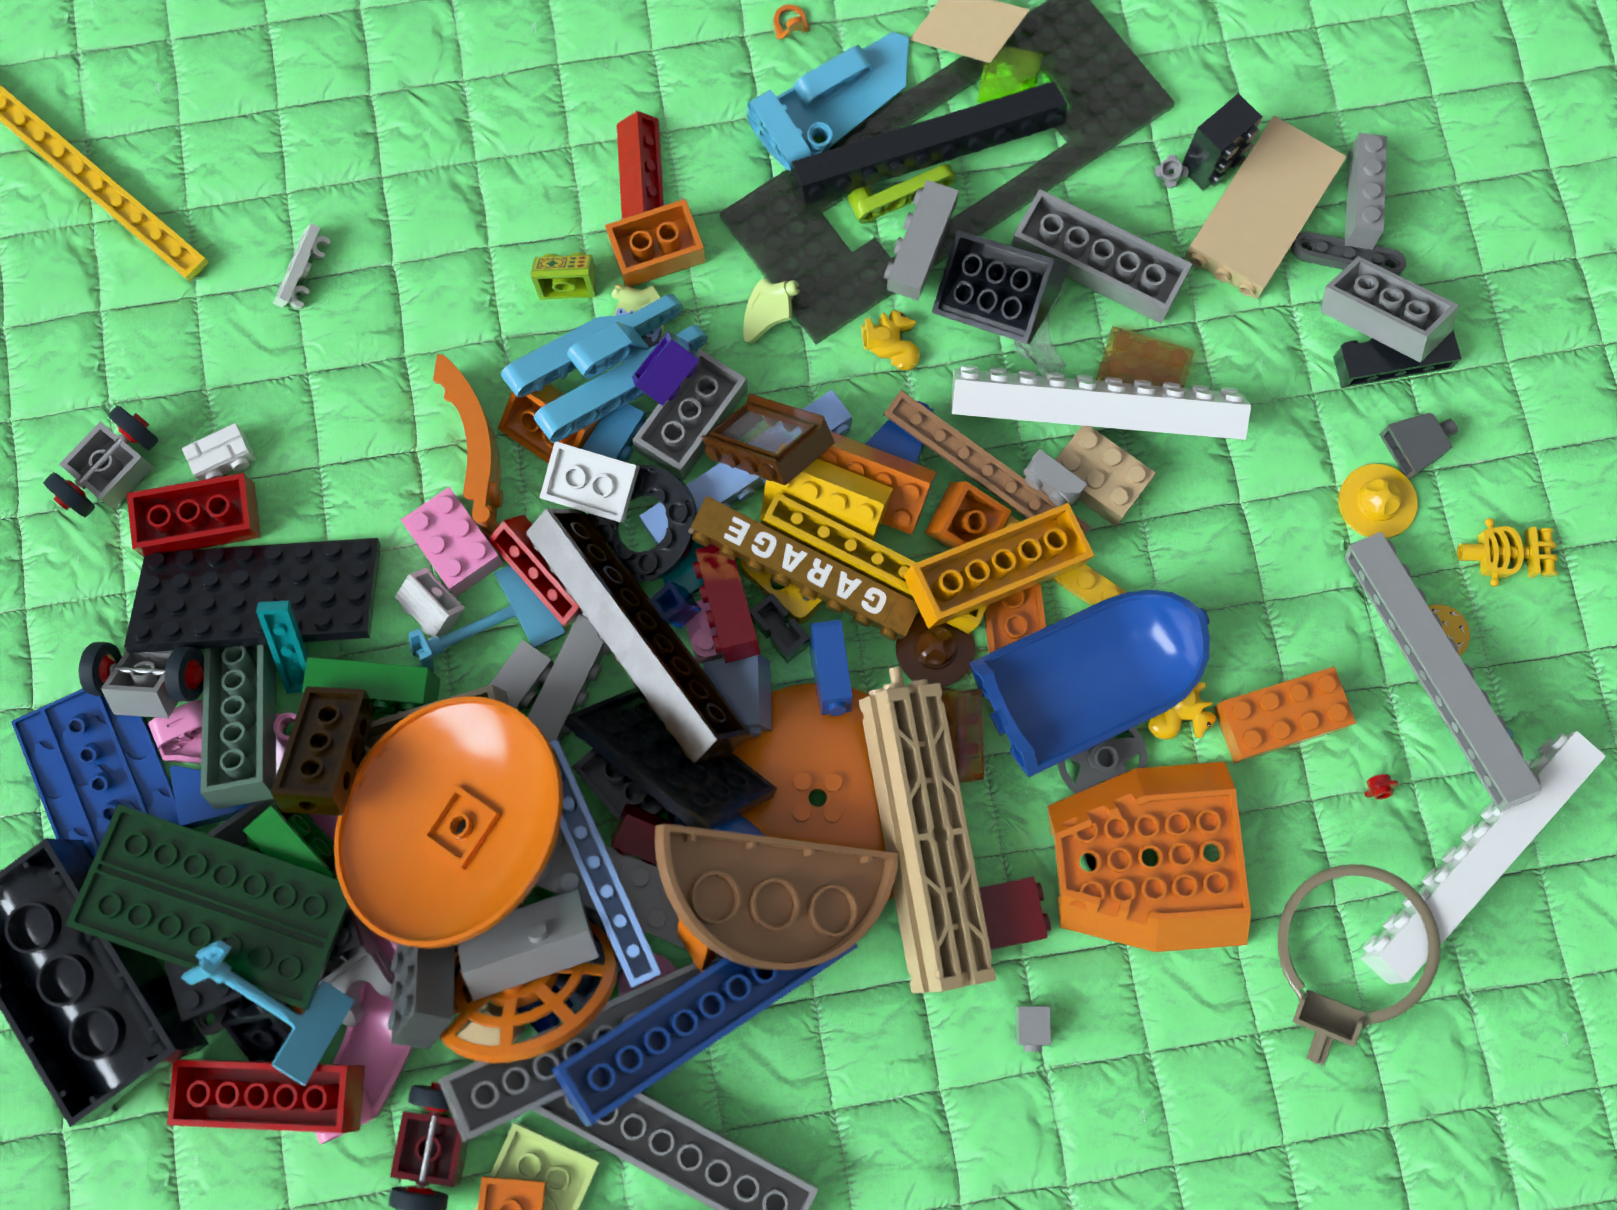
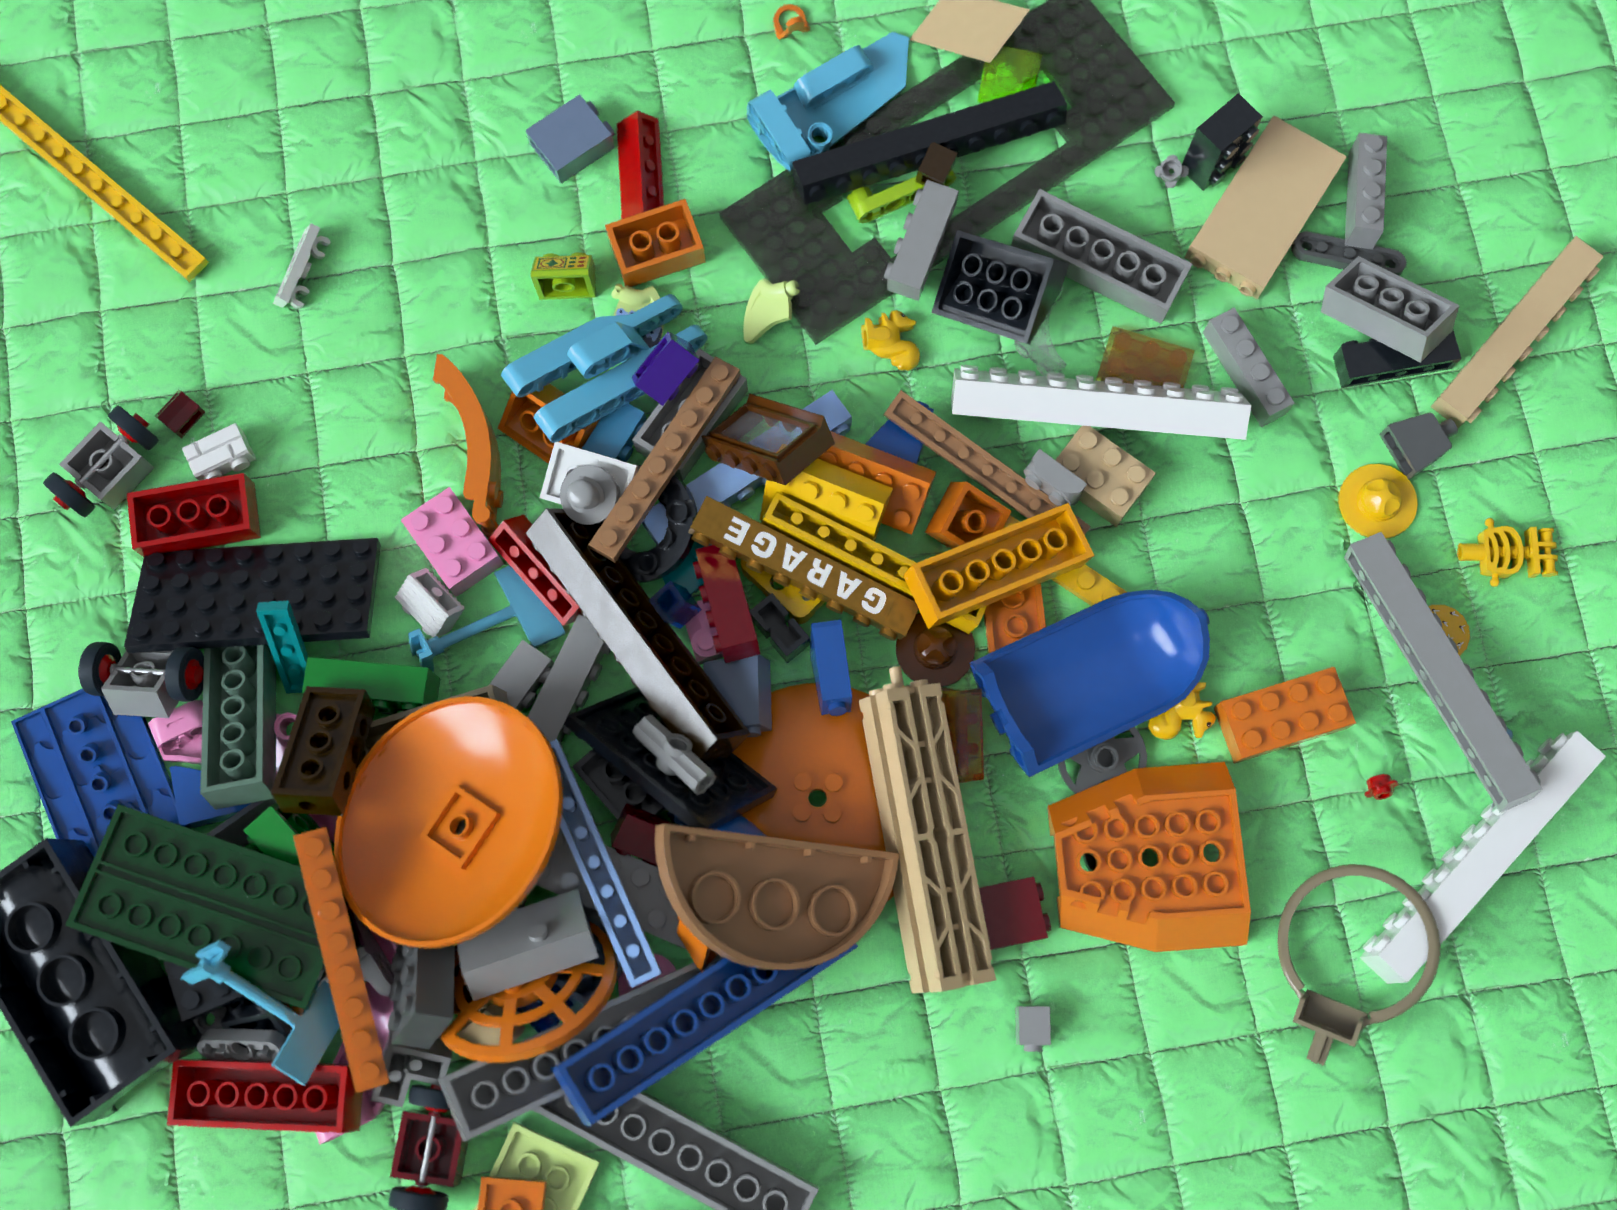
none -> dark red piece [155,390,205,439]
none -> light grey beam [197,1028,286,1062]
none -> orange brick [293,827,389,1093]
none -> light grey brick [371,1030,452,1107]
none -> sand blue brick [525,94,615,184]
none -> light grey plate [560,465,620,525]
none -> medium nougat plate [588,356,741,563]
none -> light grey piece [632,715,716,795]
none -> dark brown panel [915,142,958,186]
none -> light grey brick [1203,308,1294,427]
none -> tan brick [1431,236,1604,428]

